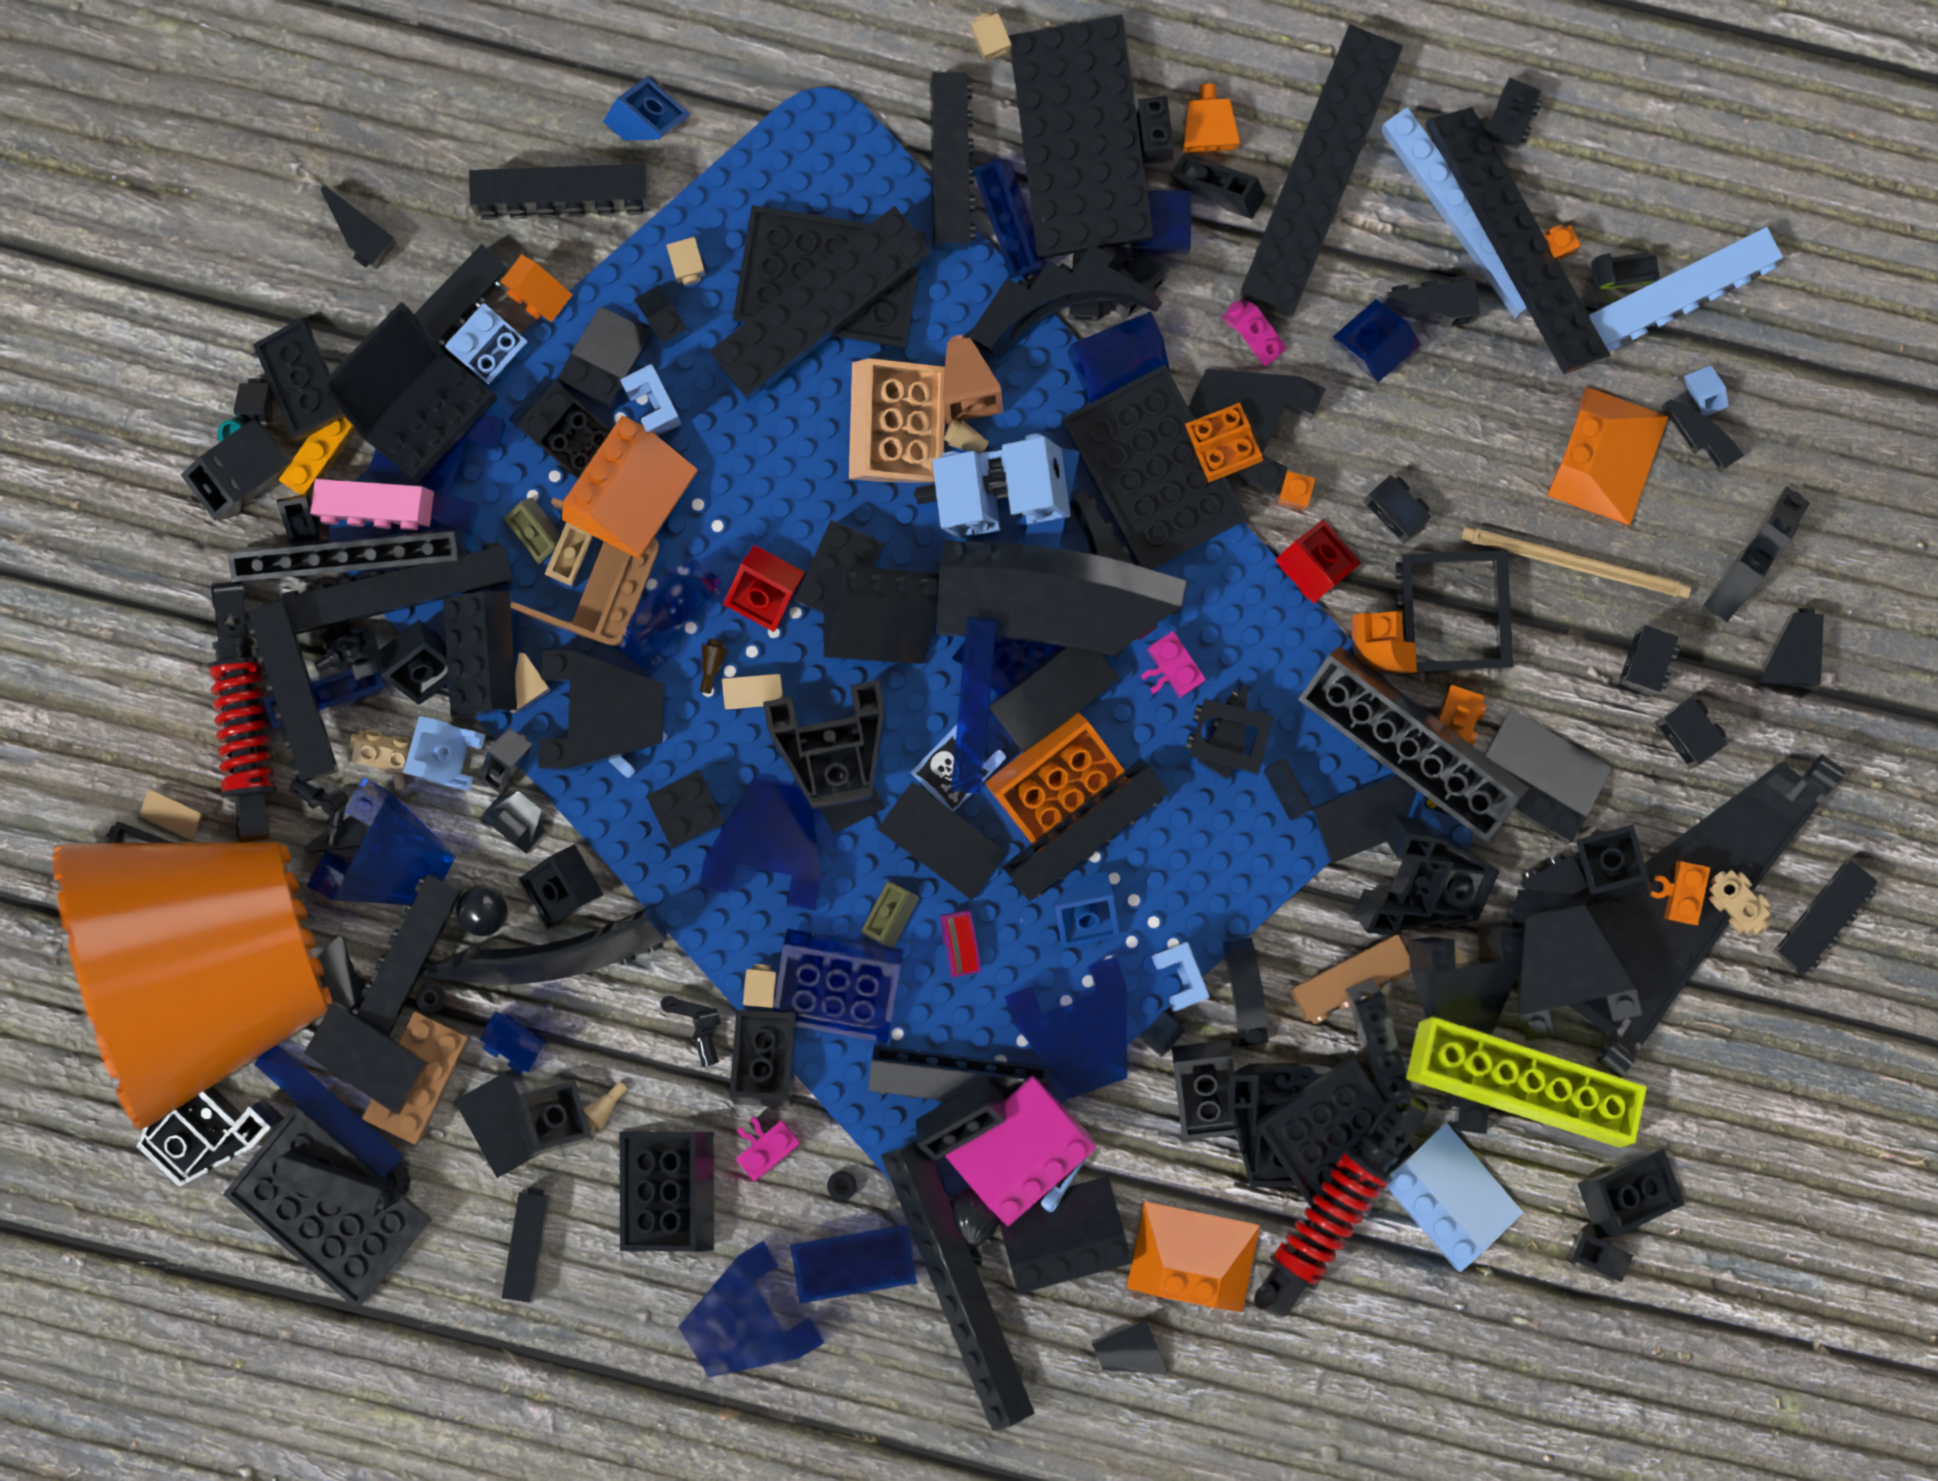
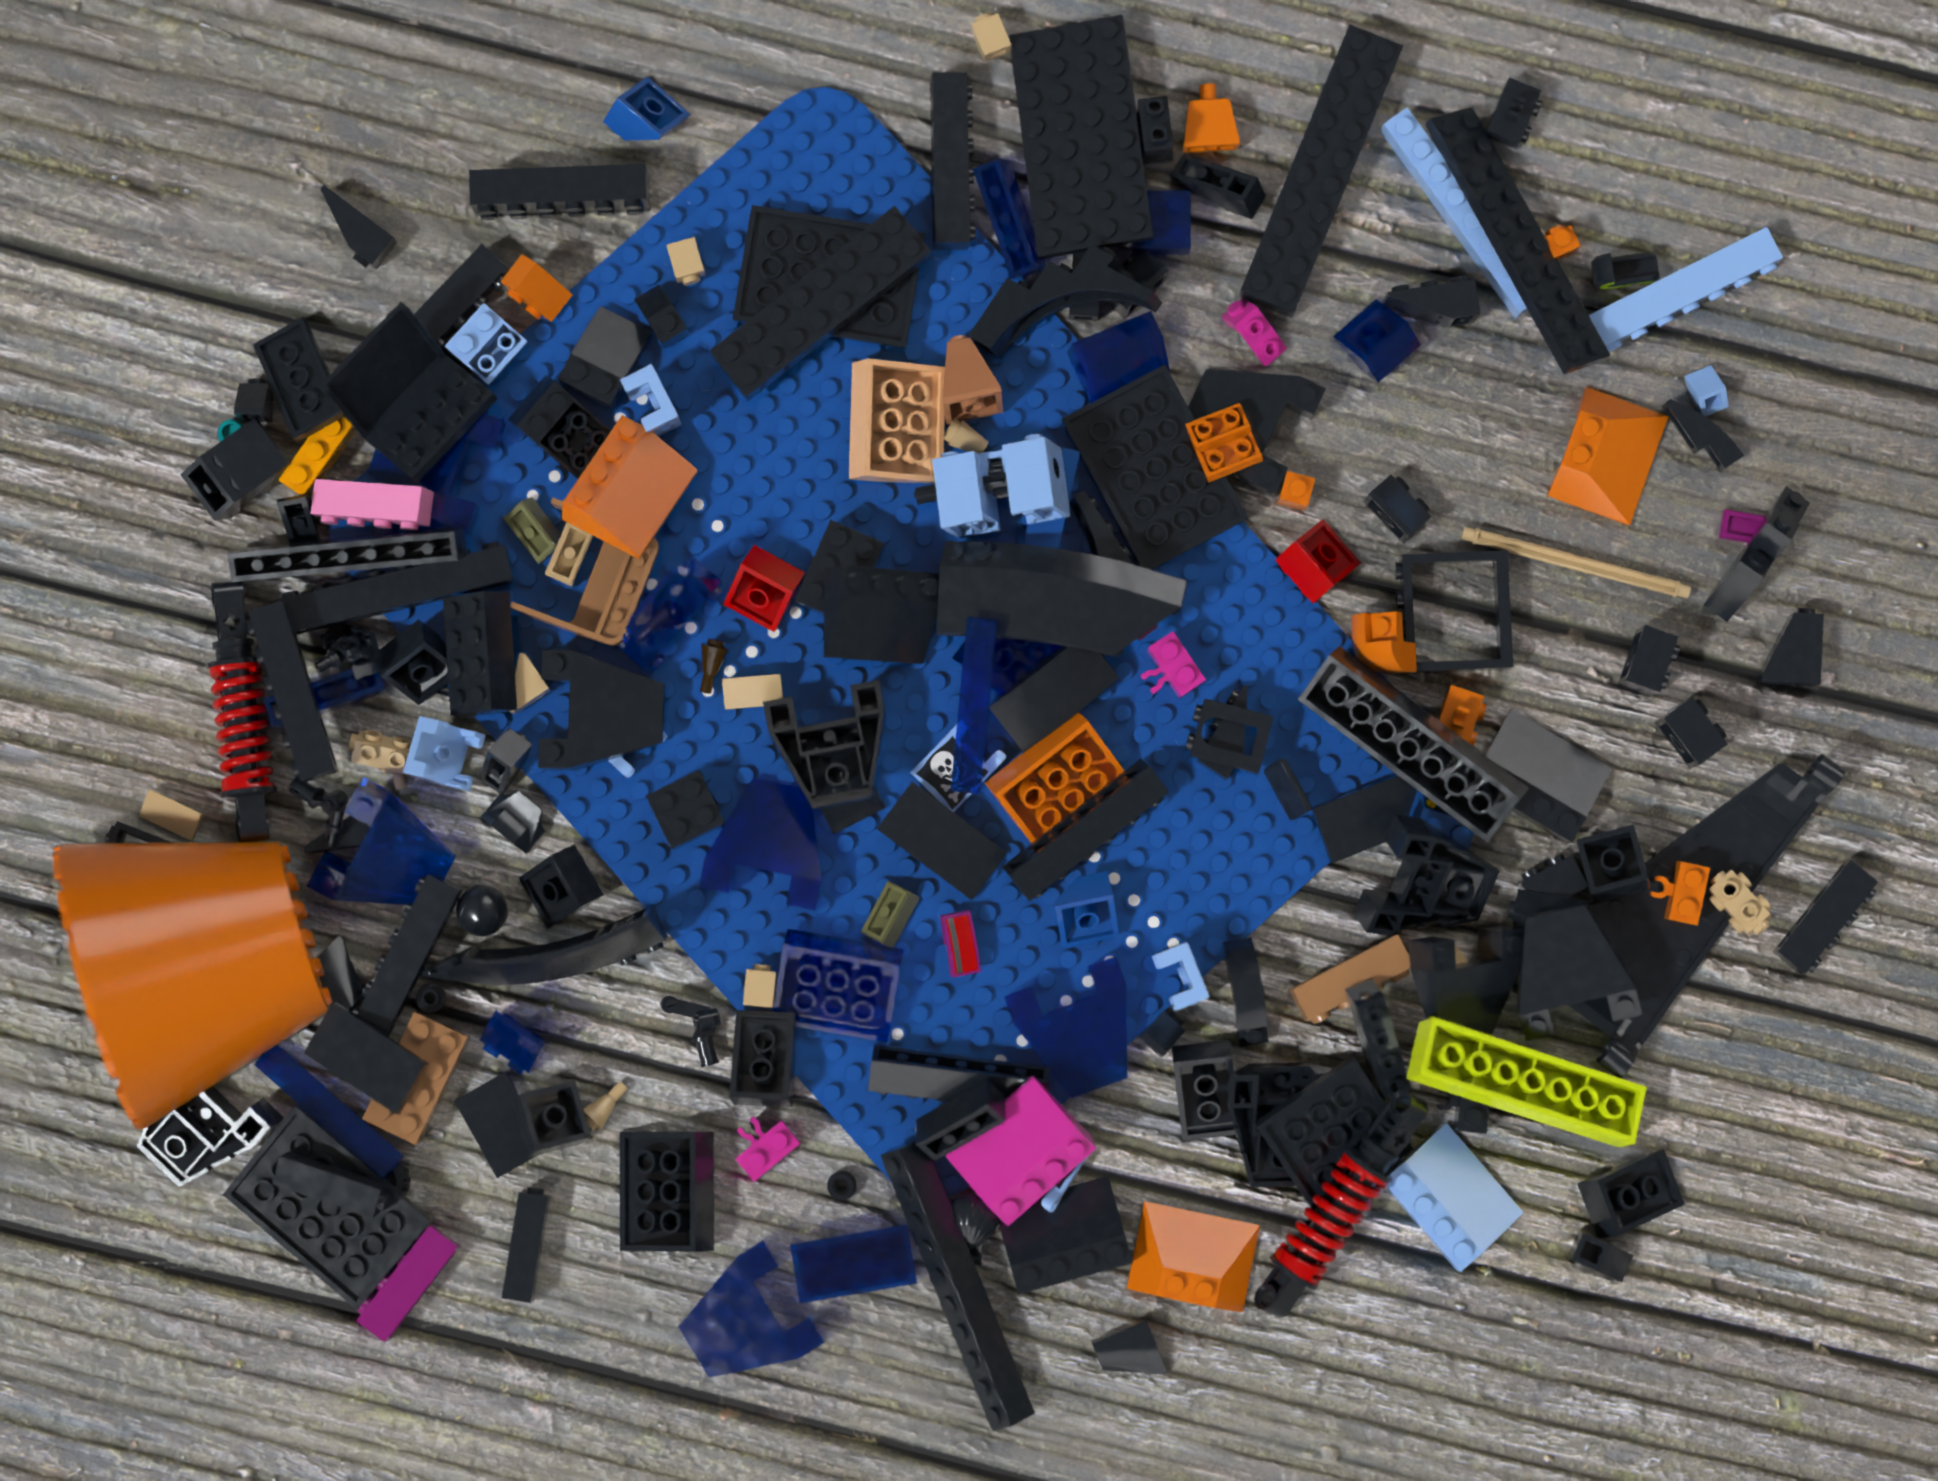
none -> magenta brick [356,1224,461,1342]
none -> magenta tile [1718,509,1766,544]

